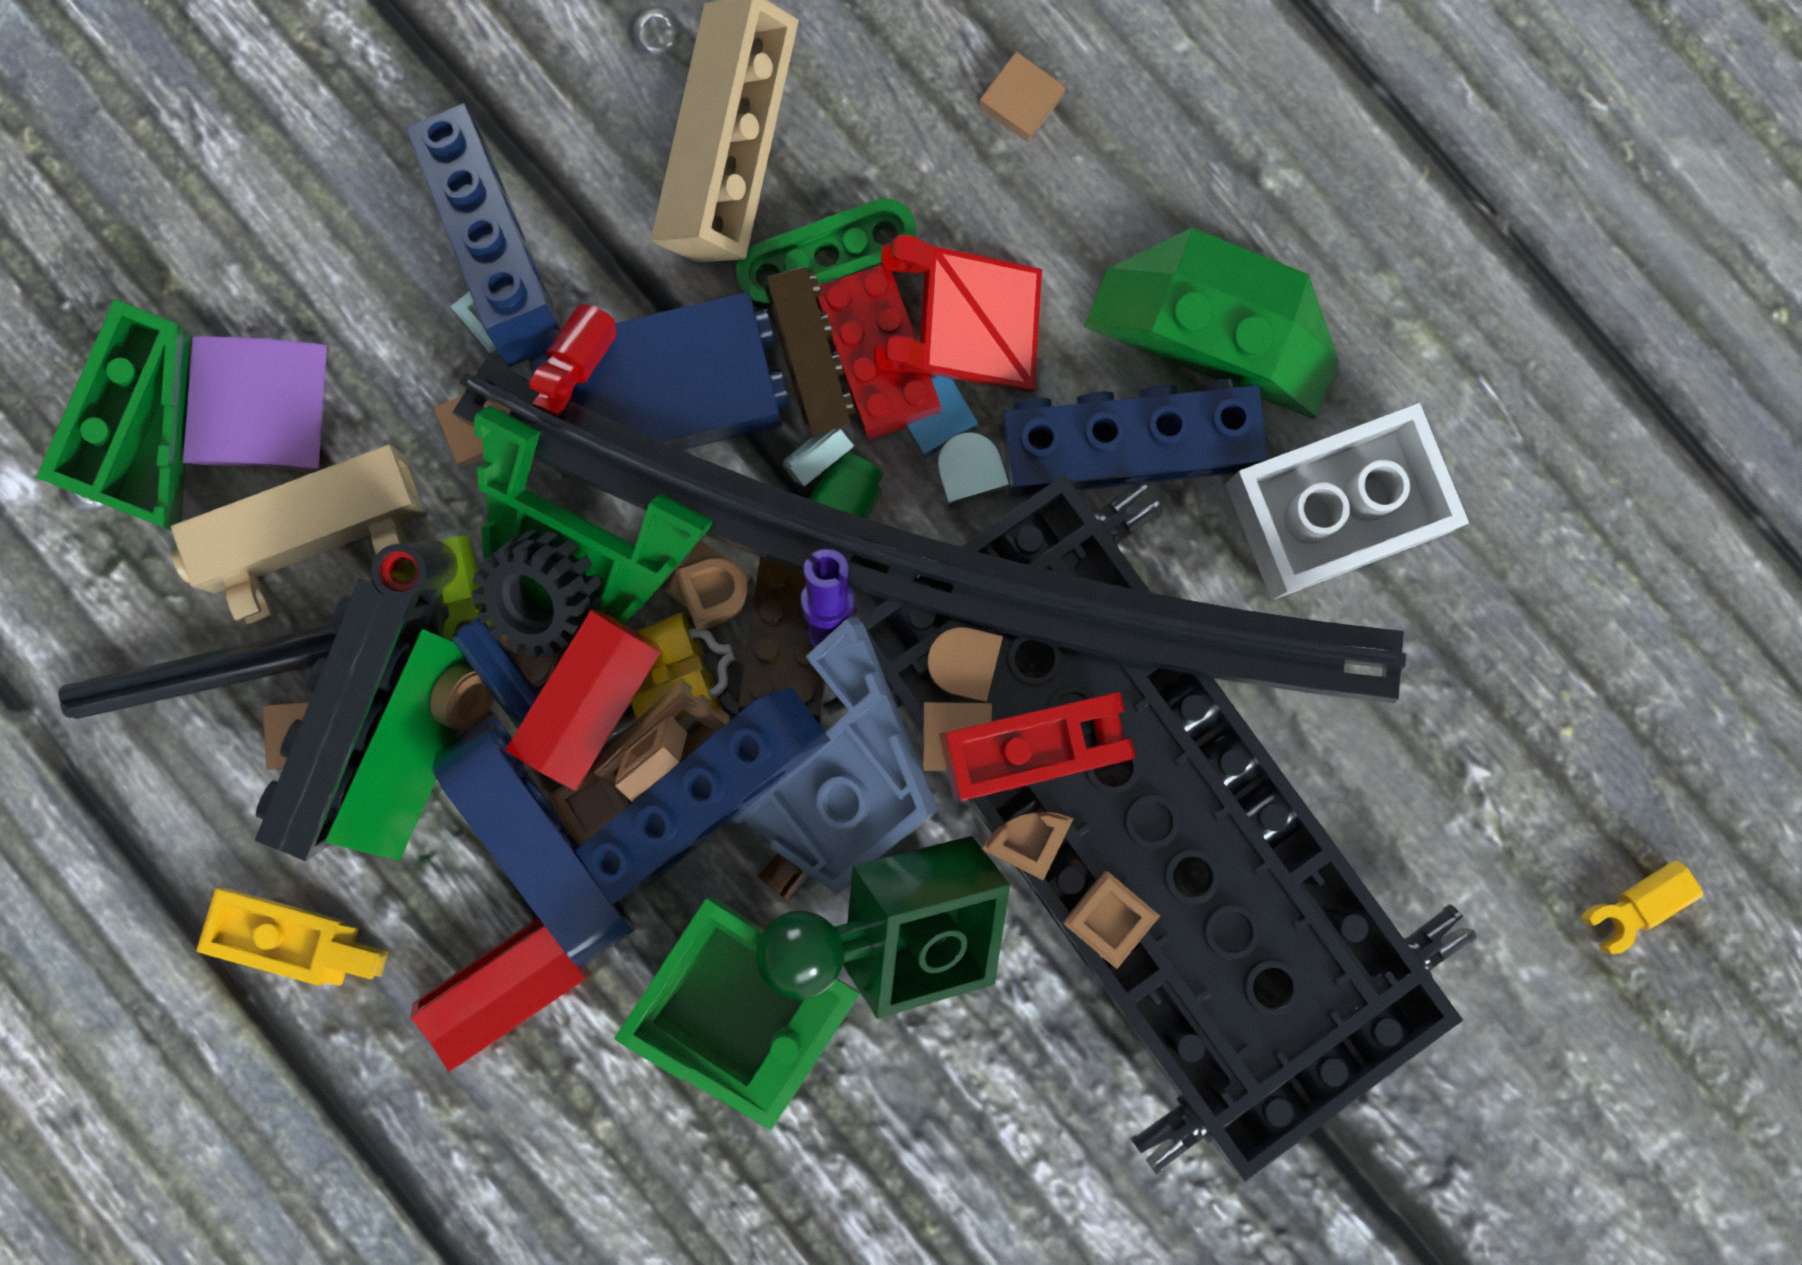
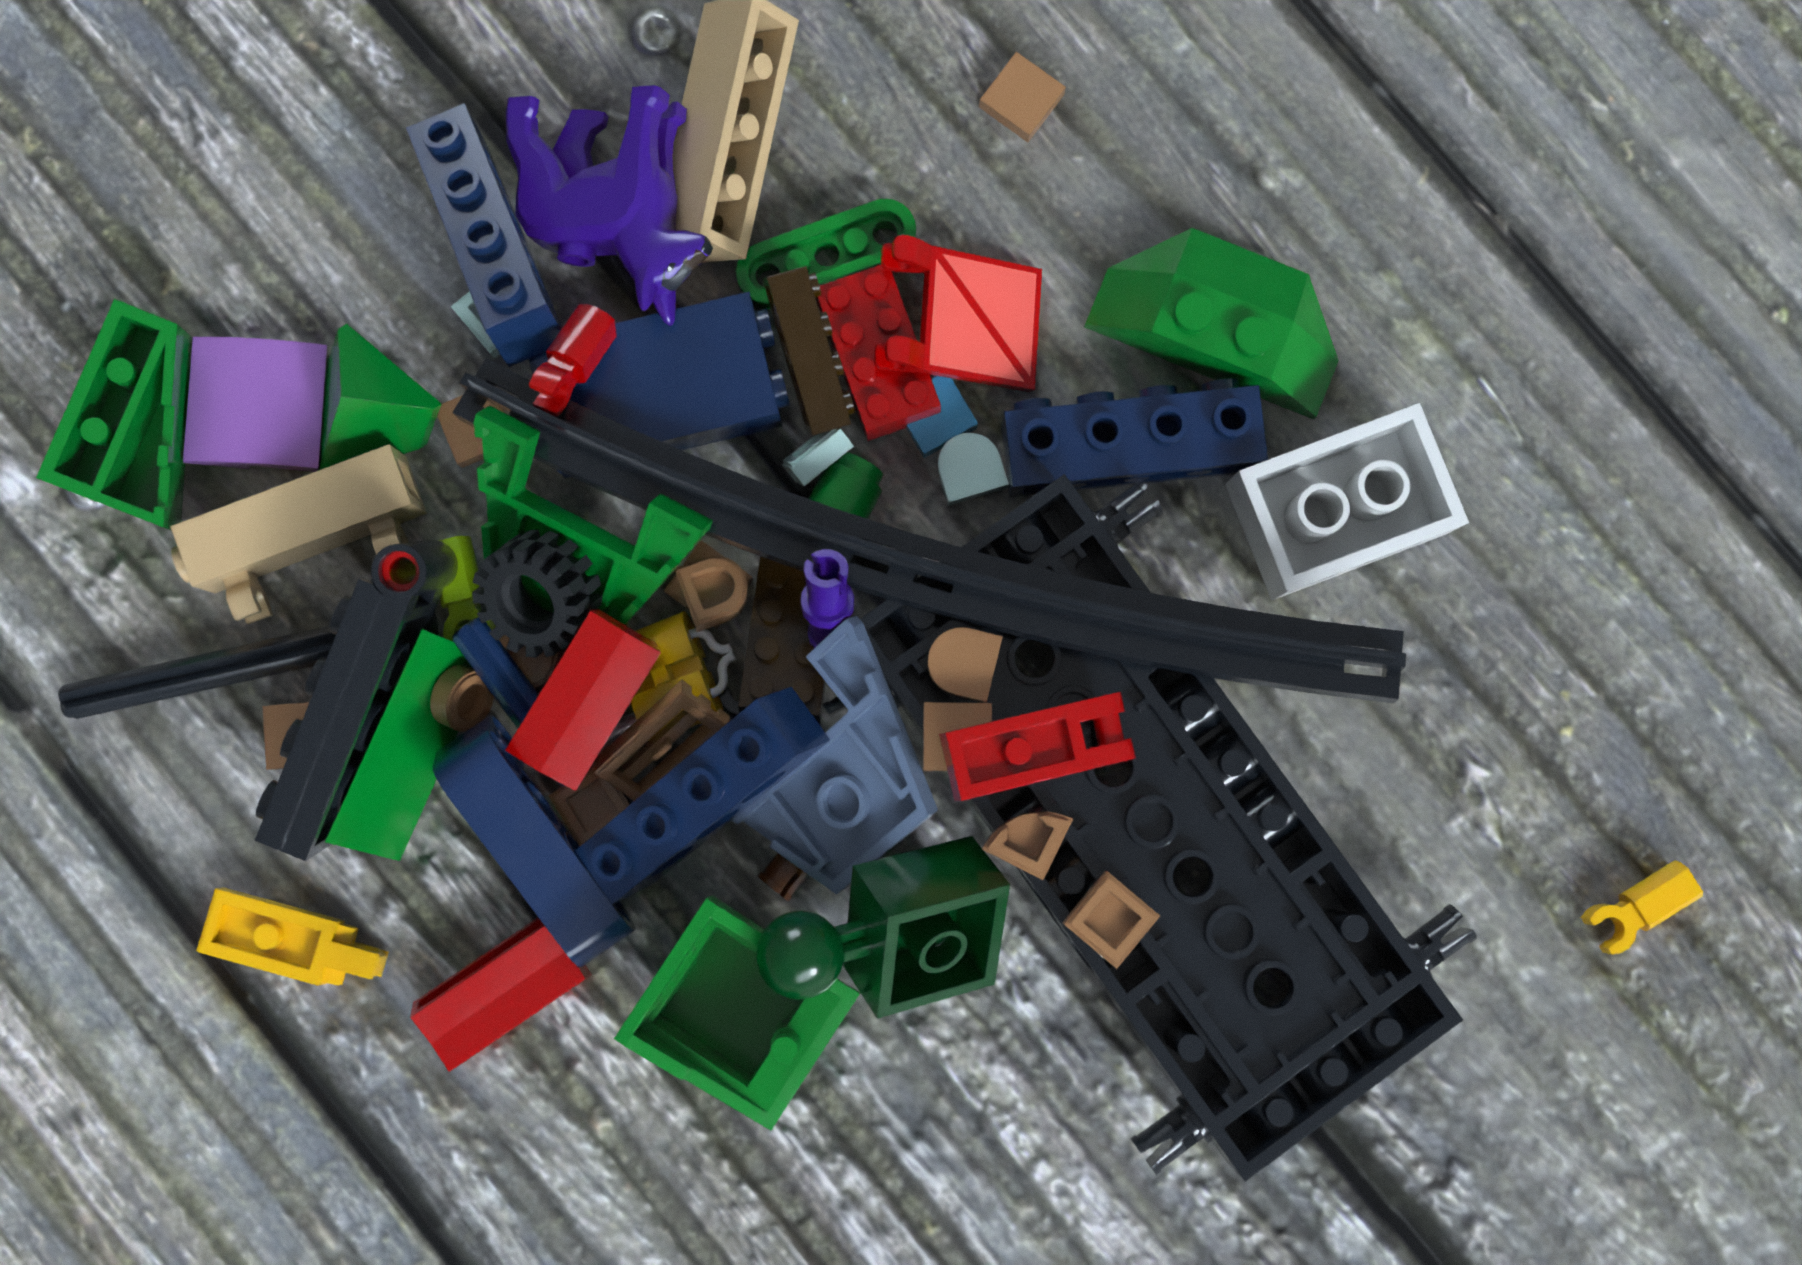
medium nougat tile [615,716,687,802] -> none
none -> green slope [317,324,442,471]
none -> dark purple animal [506,85,713,326]

